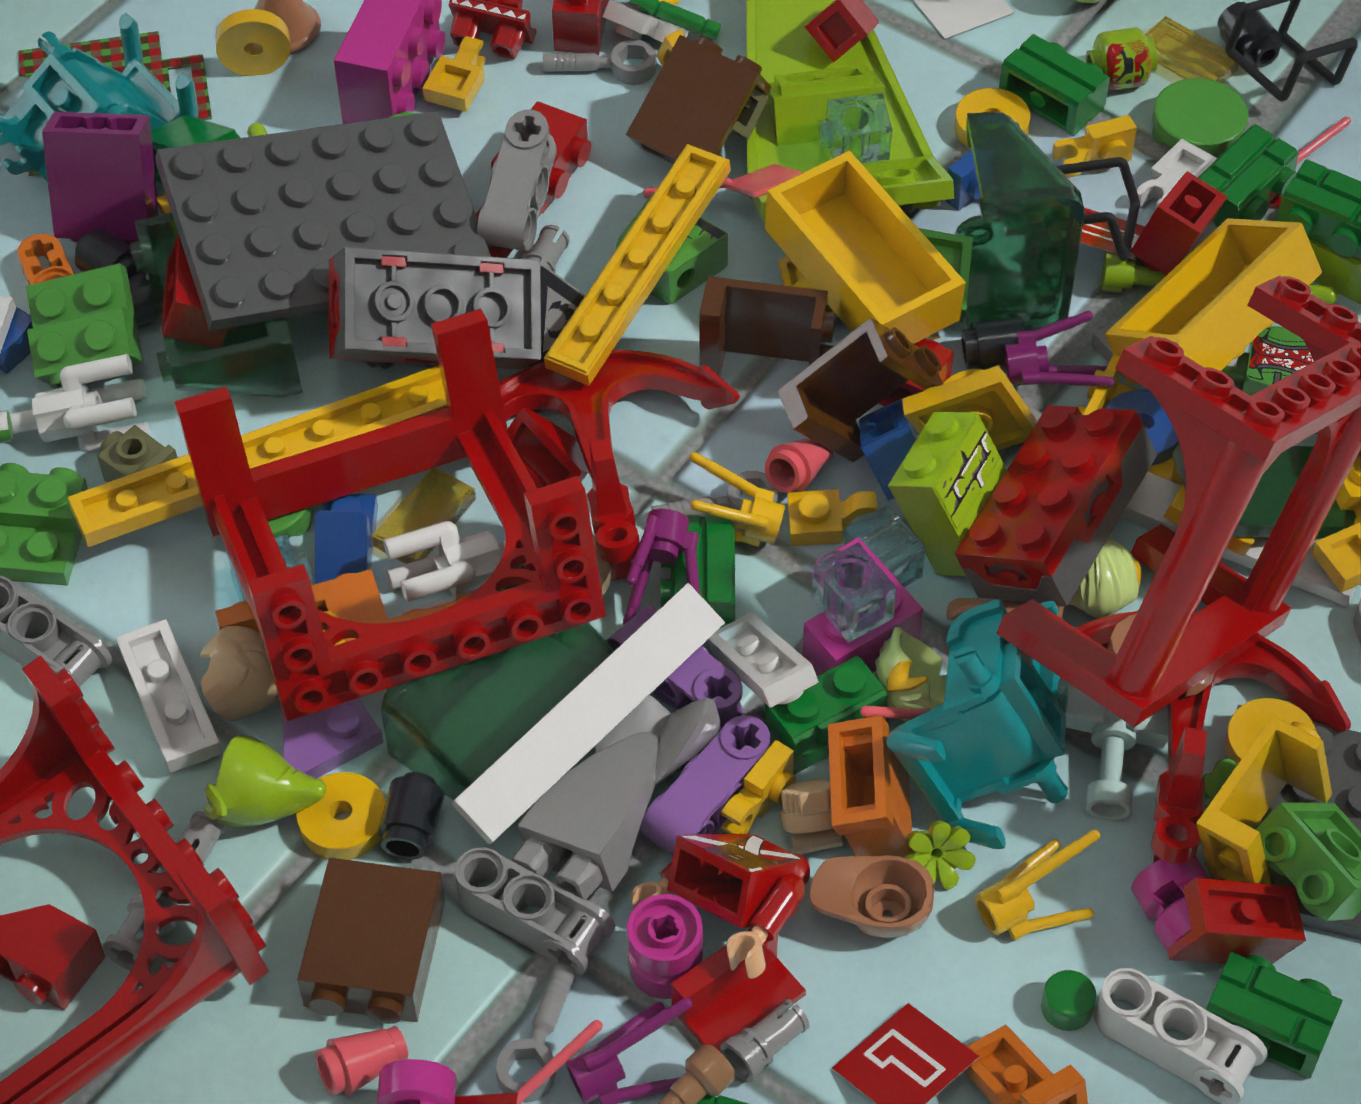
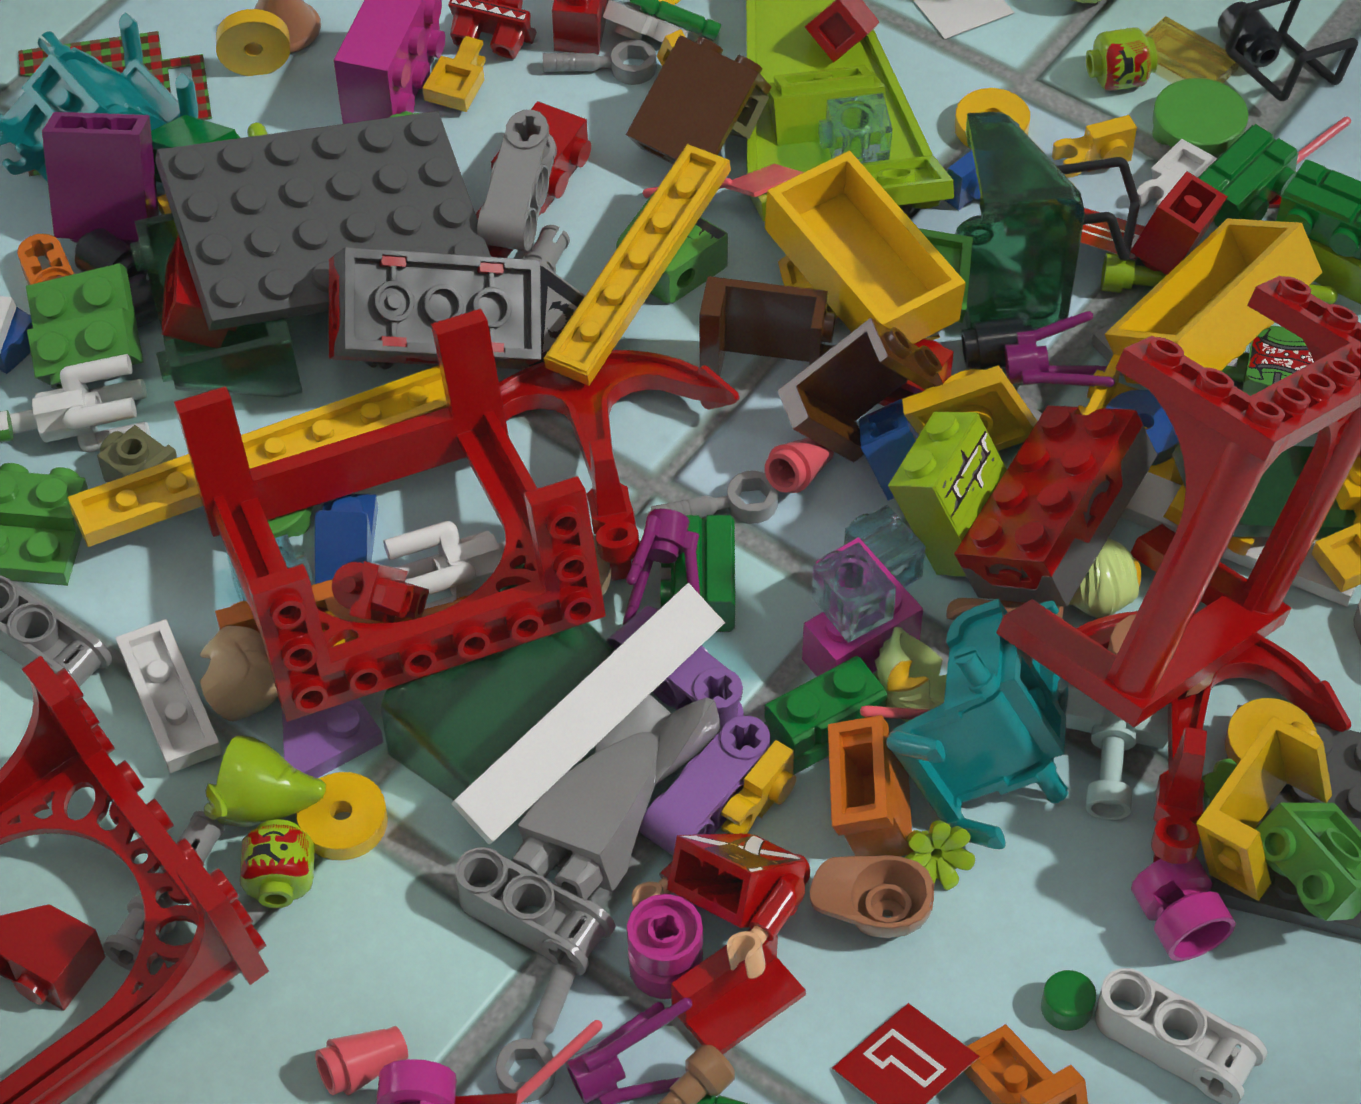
reddish brown brick [297,858,445,1024] -> none
clear yellow tile [372,468,476,564] -> none
black brick [378,772,444,860] -> none
red slope [508,407,588,488] -> none
yellow plant [689,452,785,547] -> none
white plate [707,612,819,708] -> none
light grey pin [720,998,809,1082] -> none
tan piece [780,779,843,854] -> none
yellow plate [787,489,878,546] -> none
yellow plant [974,830,1100,941] -> none
green brick [999,34,1110,136] -> none
red panel [1167,877,1306,964] -> none
green brick [1206,952,1343,1079] -> none
none -> lime head [239,819,314,908]
none -> red hips [332,561,429,623]

